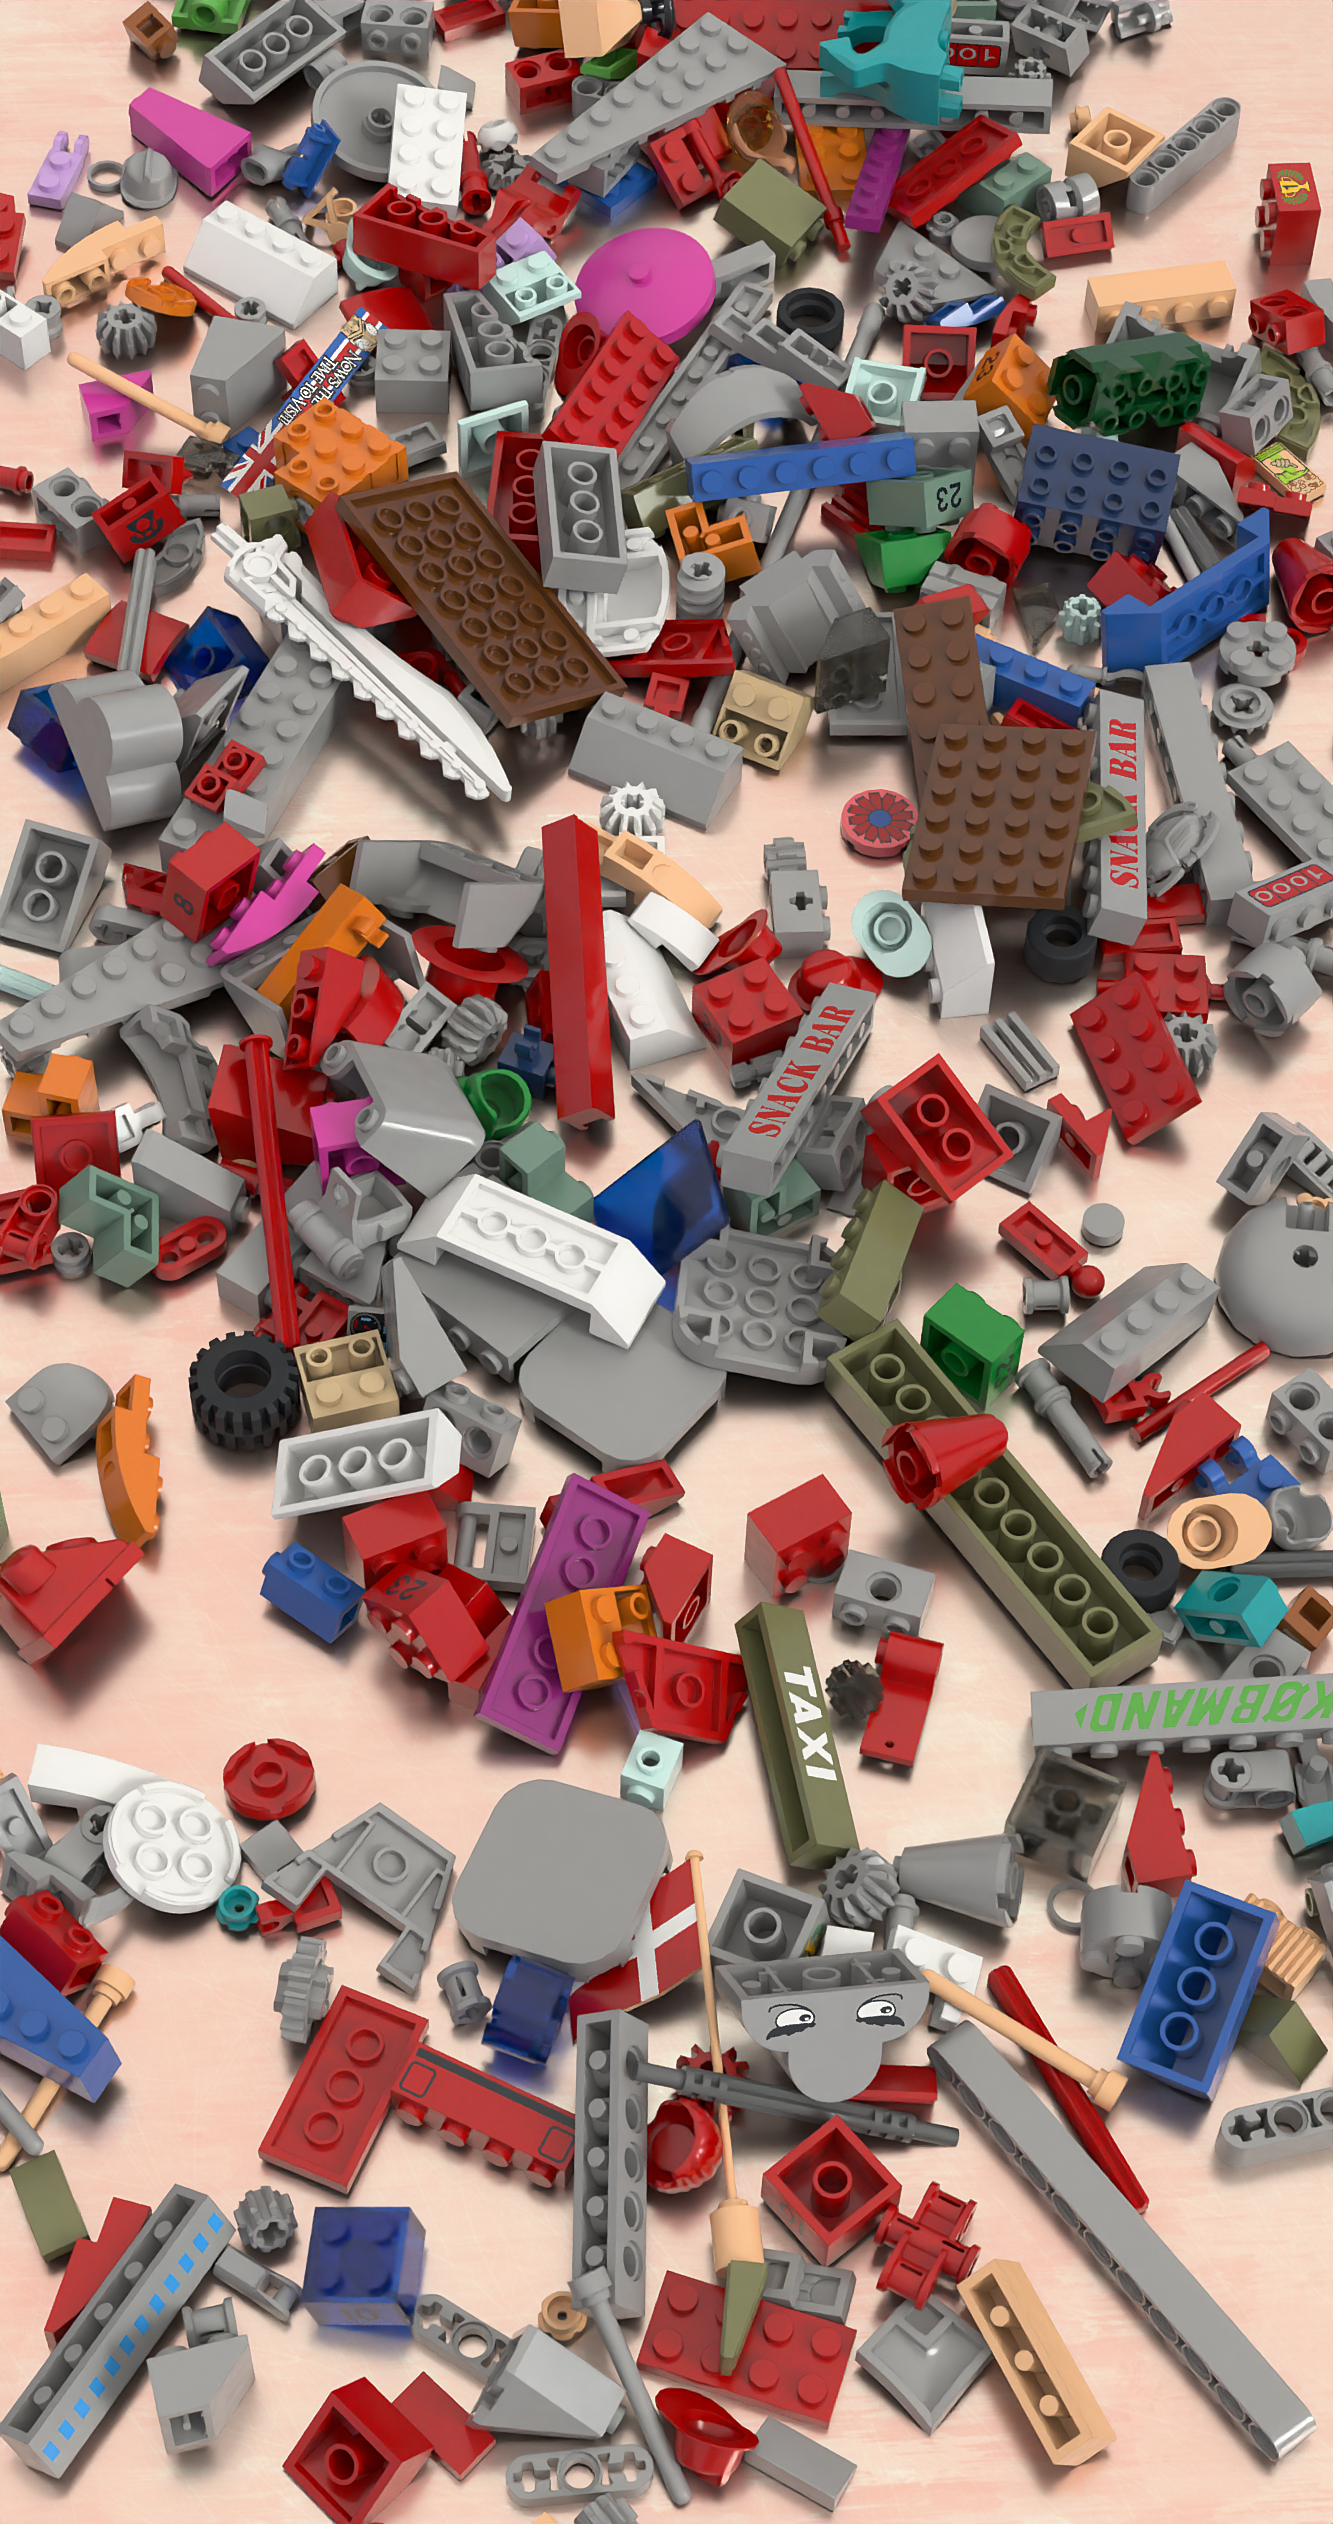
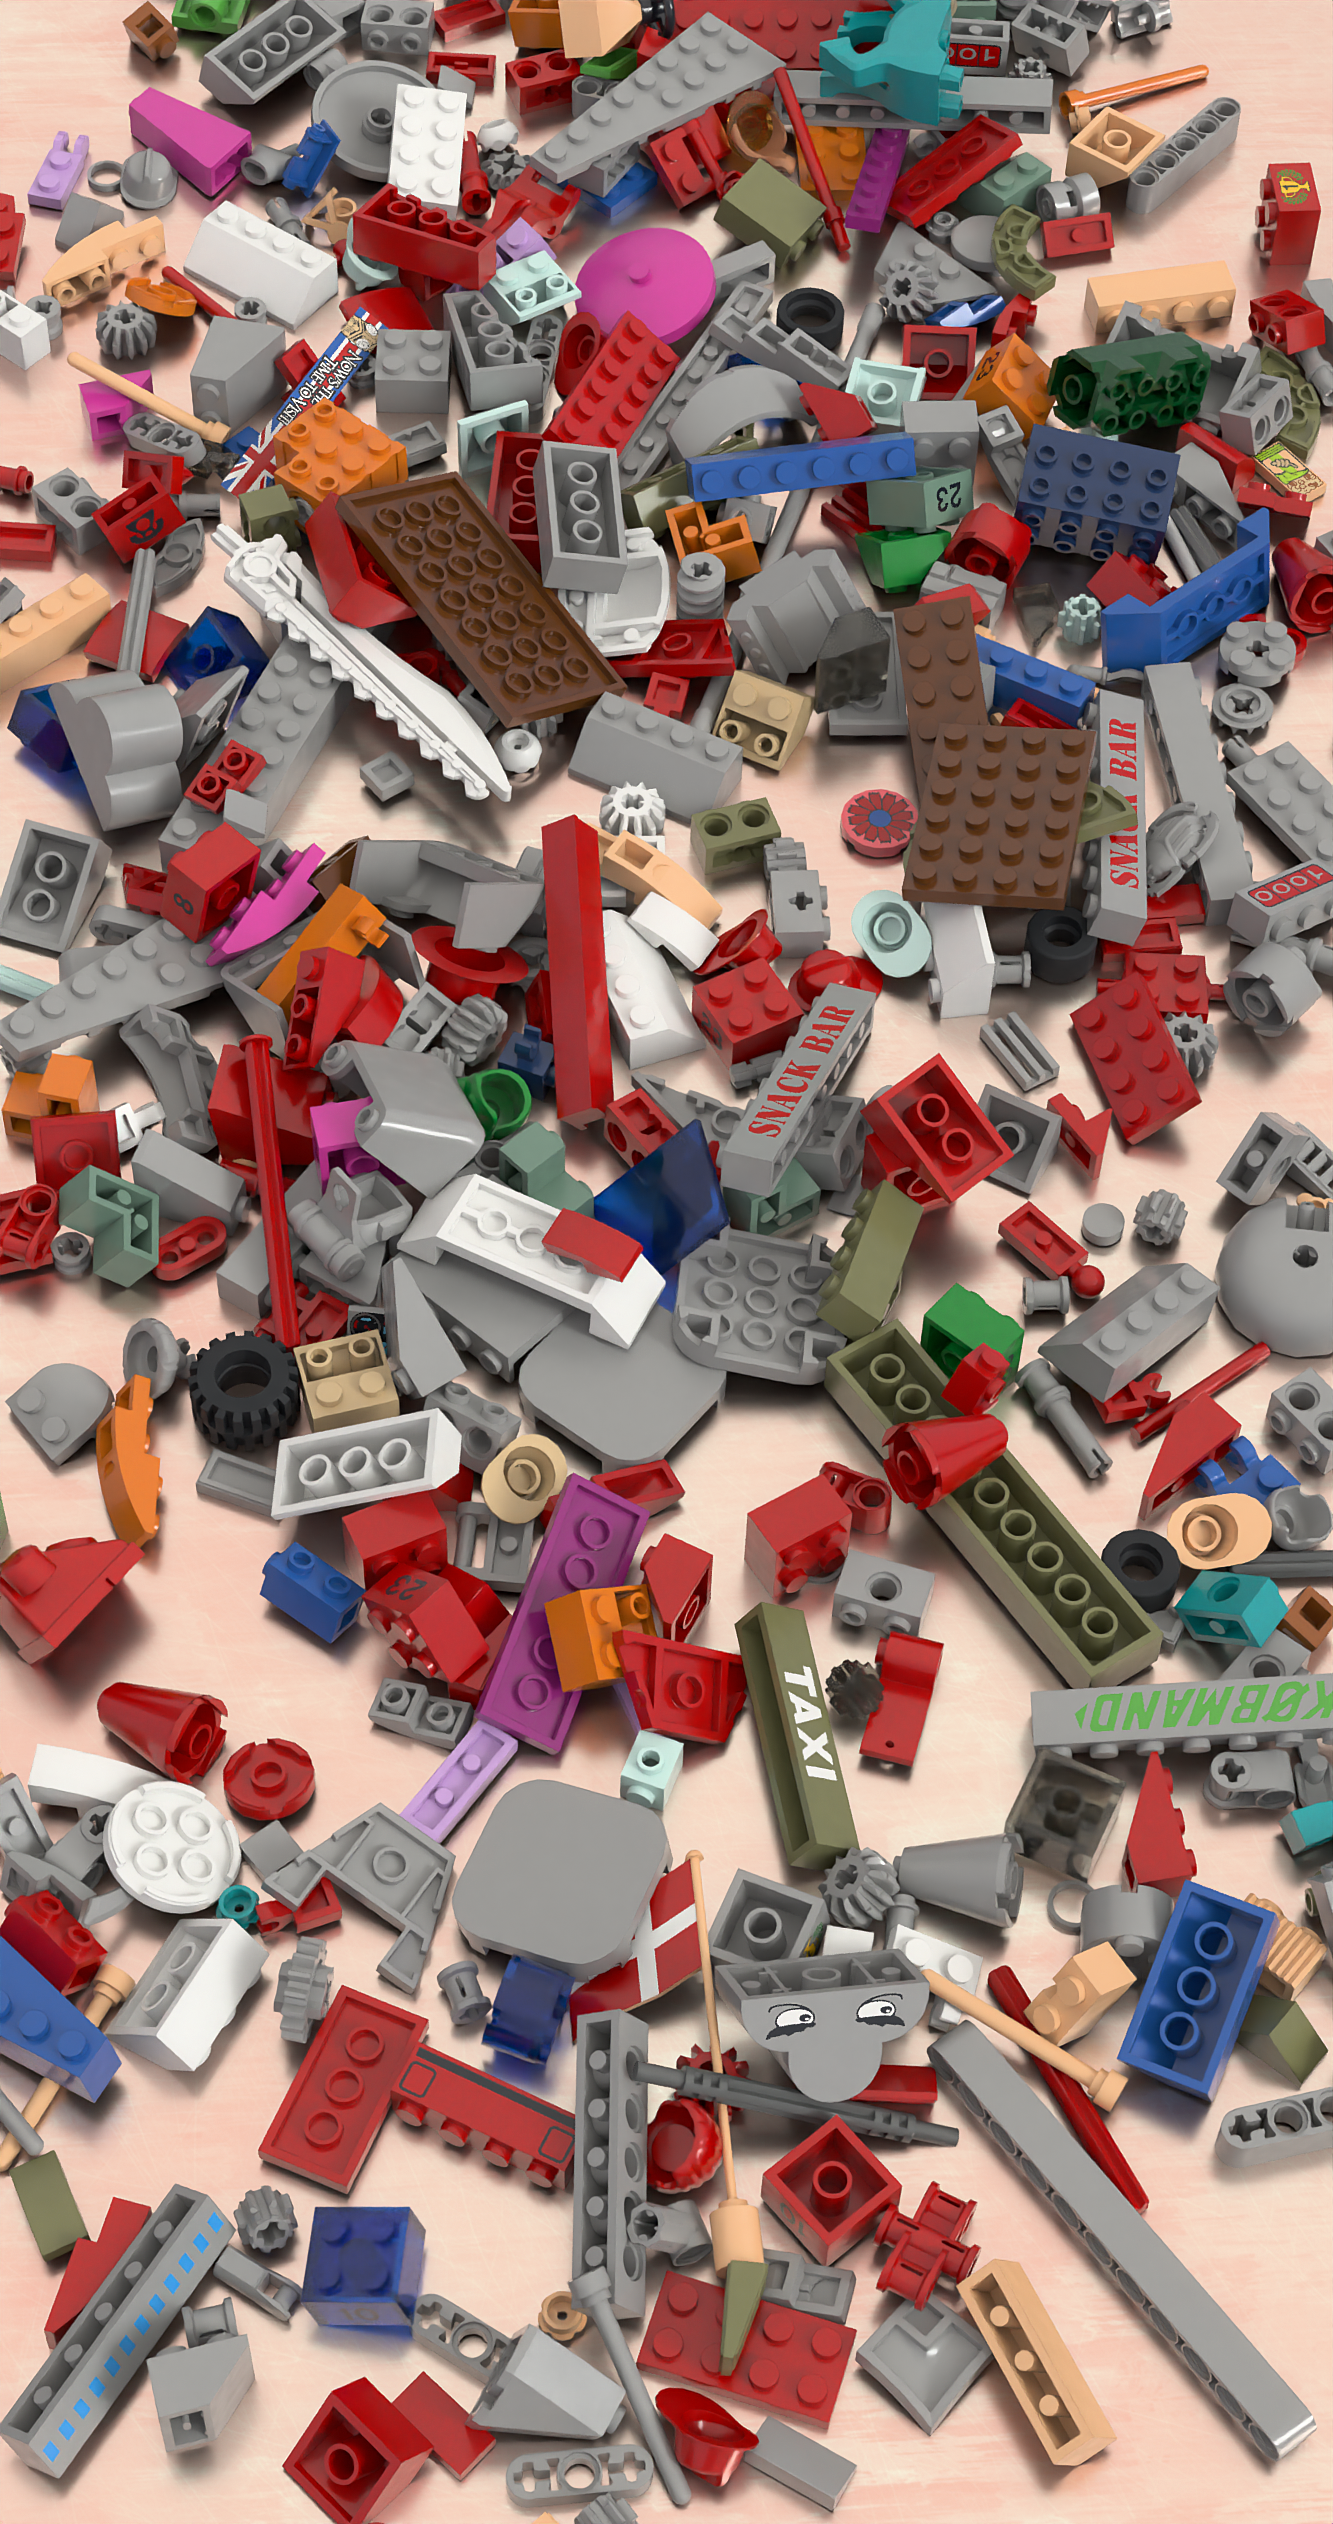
none -> red cone [97,1682,228,1785]
none -> white slope [104,1919,270,2071]
none -> light grey hair [122,1318,197,1399]
none -> light grey beam [123,412,206,467]
none -> light grey tile [195,1449,276,1518]
none -> light grey plate [360,750,415,802]
none -> light grey slope [368,1677,475,1750]
none -> lavender plate [399,1719,518,1844]
none -> red tile [426,51,496,87]
none -> tan piece [481,1434,568,1525]
none -> white plate [494,729,542,773]
none -> red slope [541,1208,644,1283]
none -> red brick [603,1088,690,1191]
none -> light grey piece [626,2200,713,2266]
none -> olive brick [690,797,781,875]
none -> red piece [819,1462,892,1534]
none -> red brick [940,1342,1011,1416]
none -> light grey bush [992,951,1031,988]
none -> light nougat brick [1023,1941,1137,2047]
none -> orange piece [1059,64,1209,120]
none -> light grey gear [1133,1189,1188,1245]

